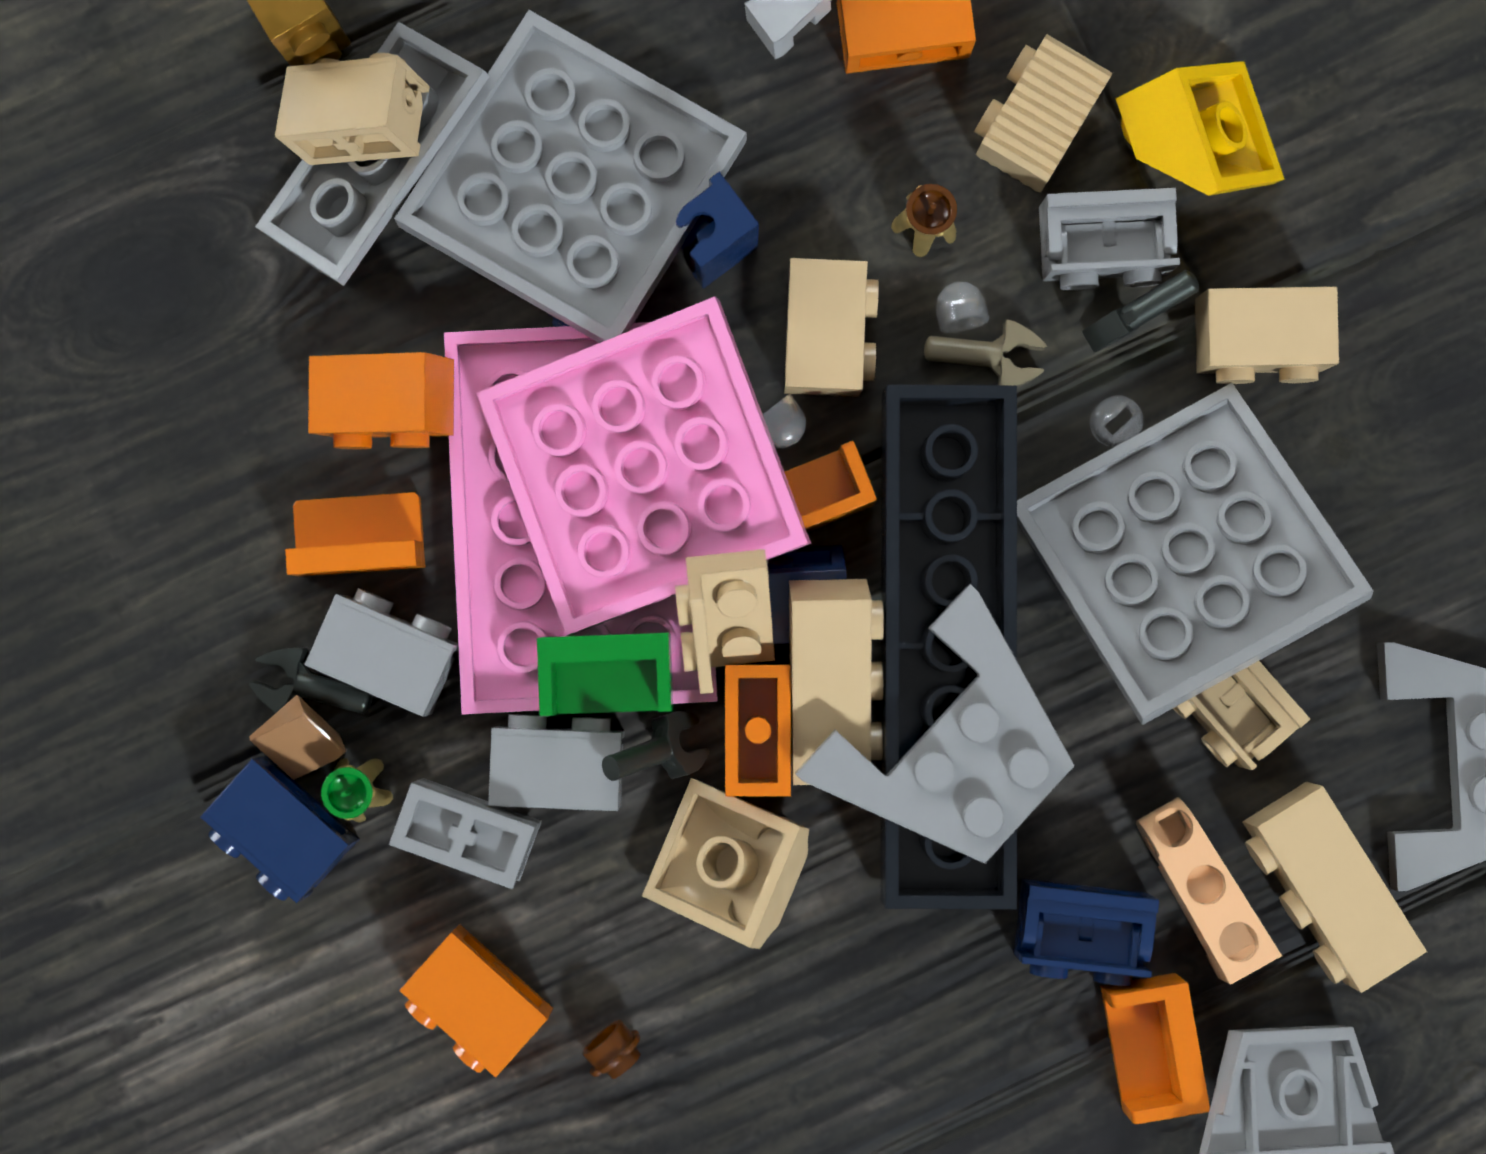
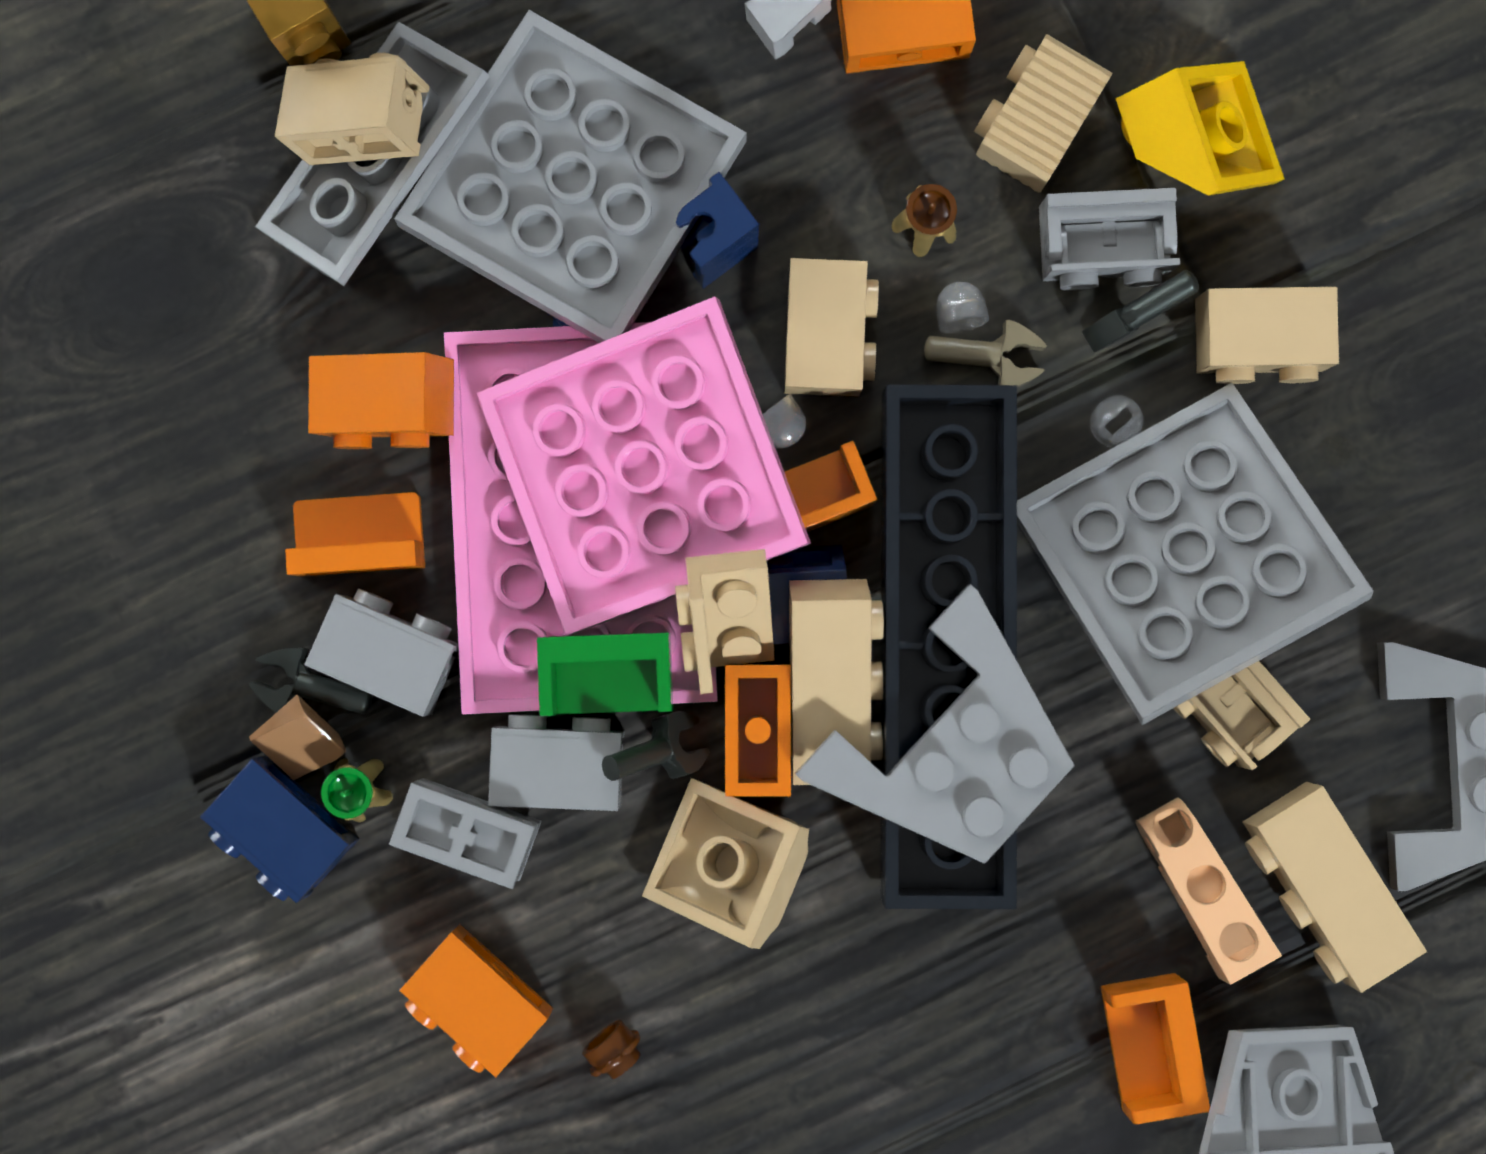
dark blue hinge [1014,879,1159,986] -> none

